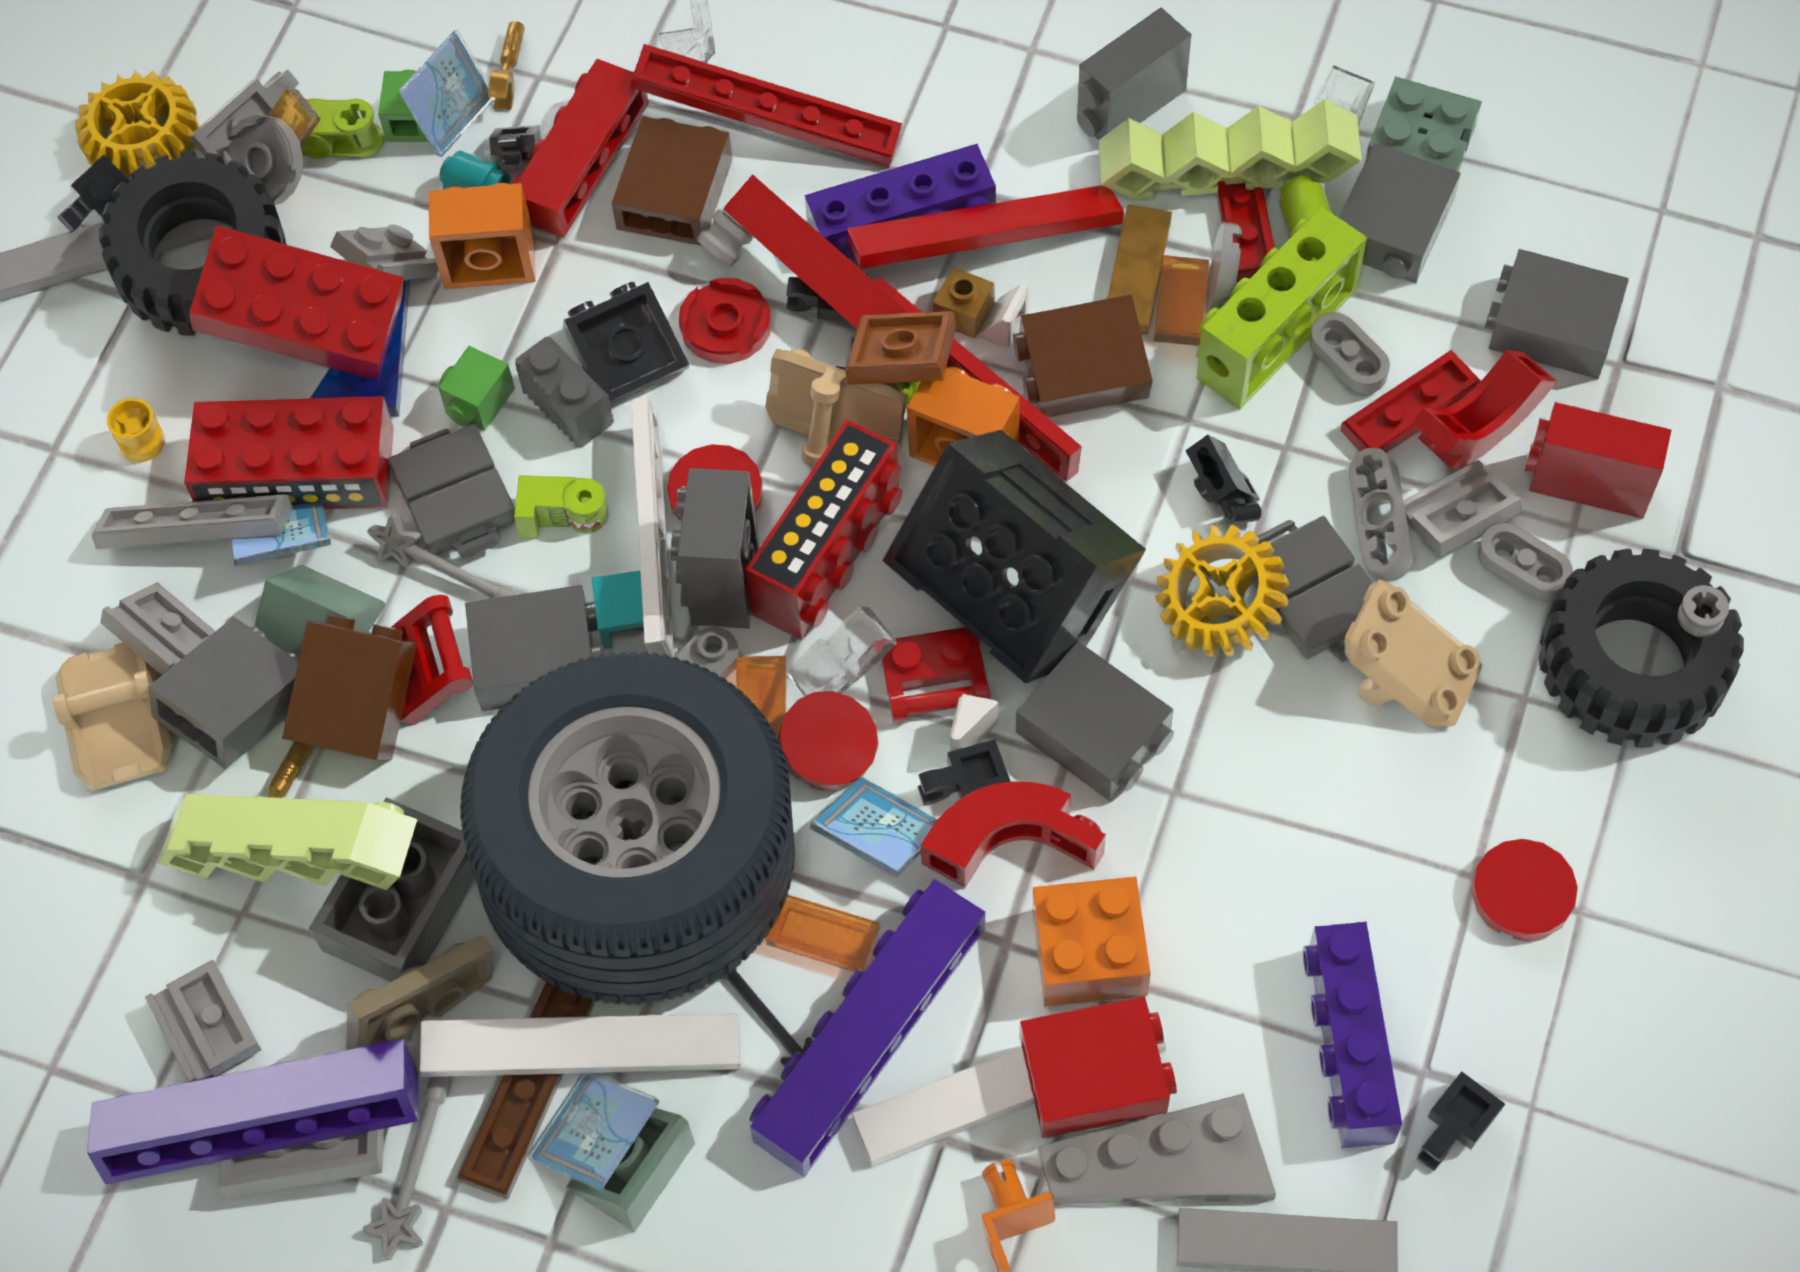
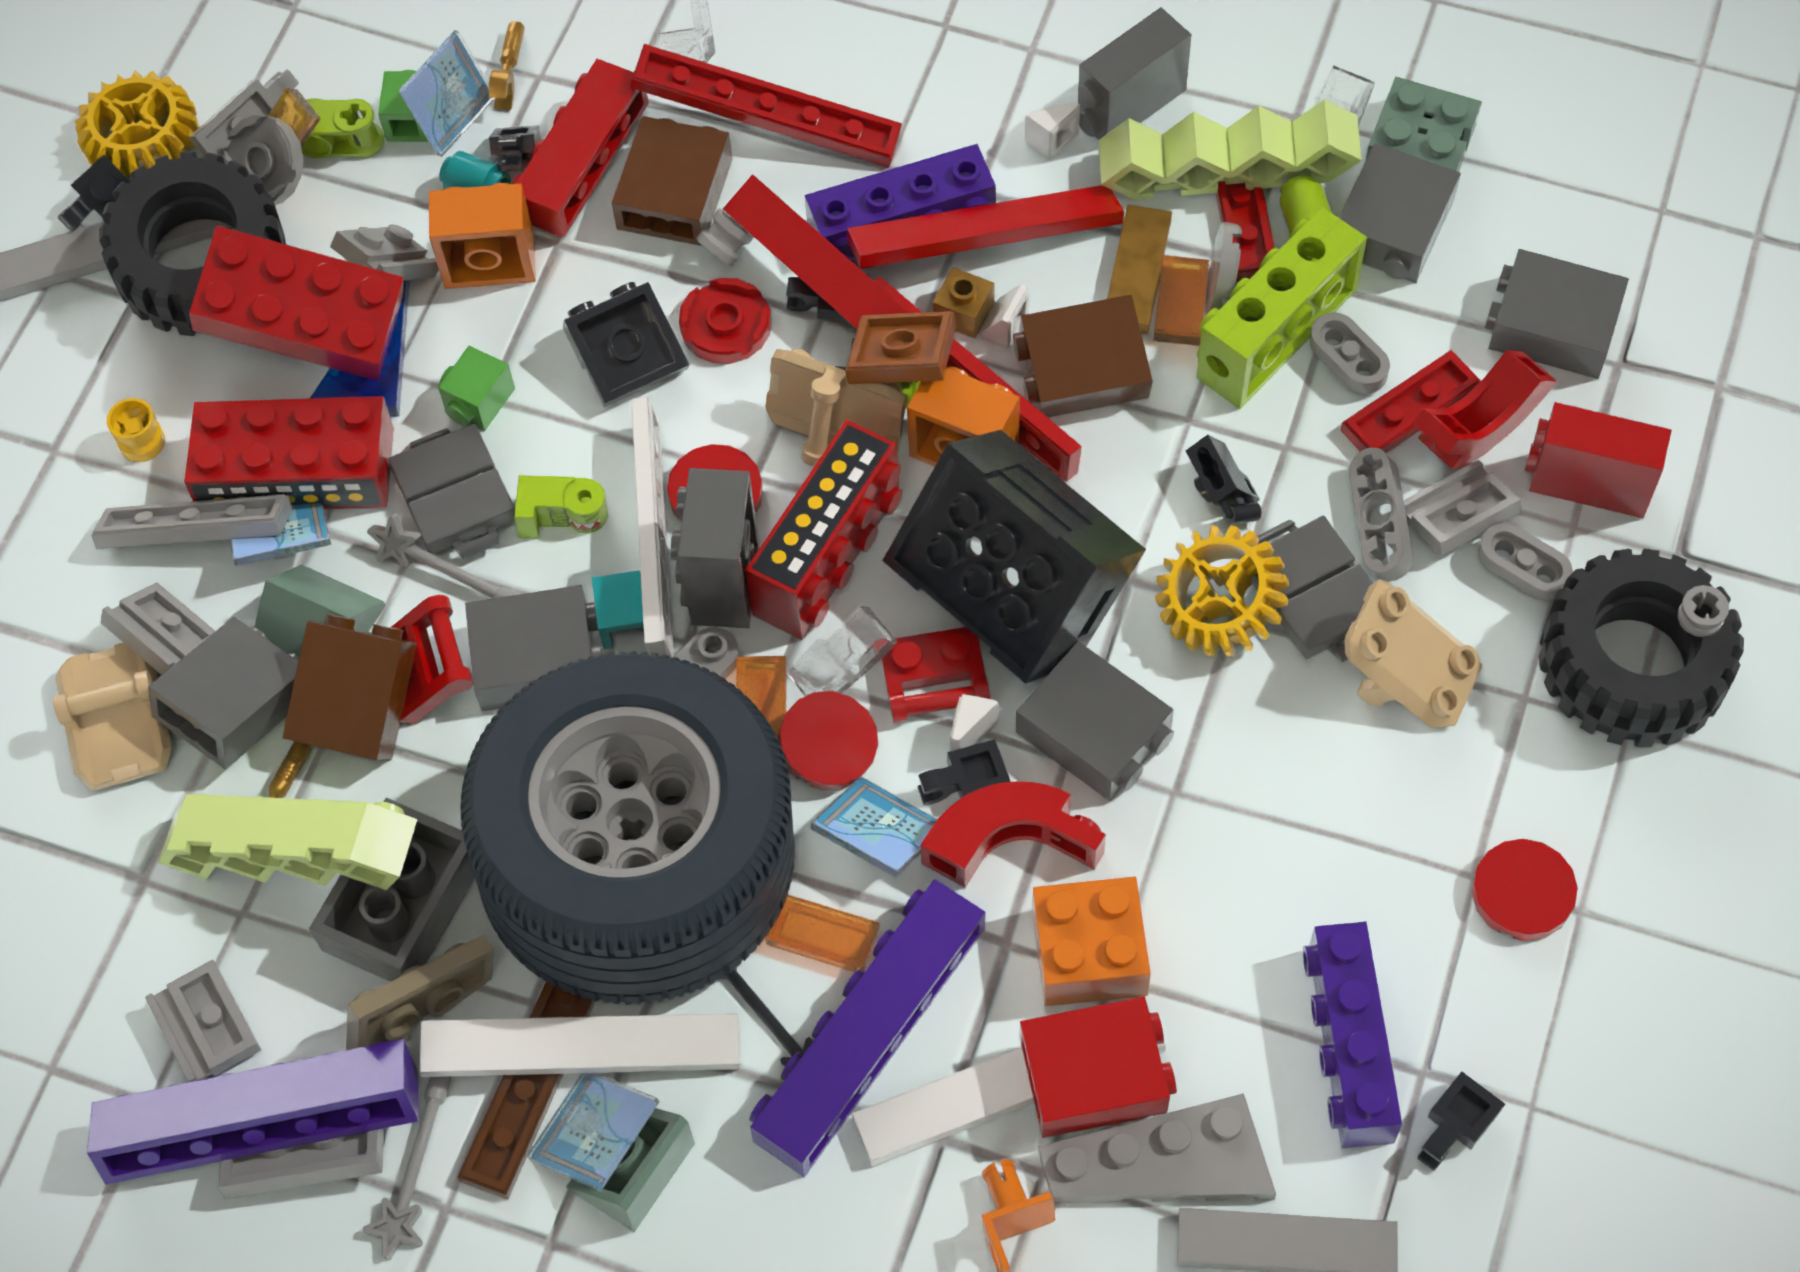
dark grey brick [515,337,614,448] -> none
none -> white slope [1025,101,1080,159]

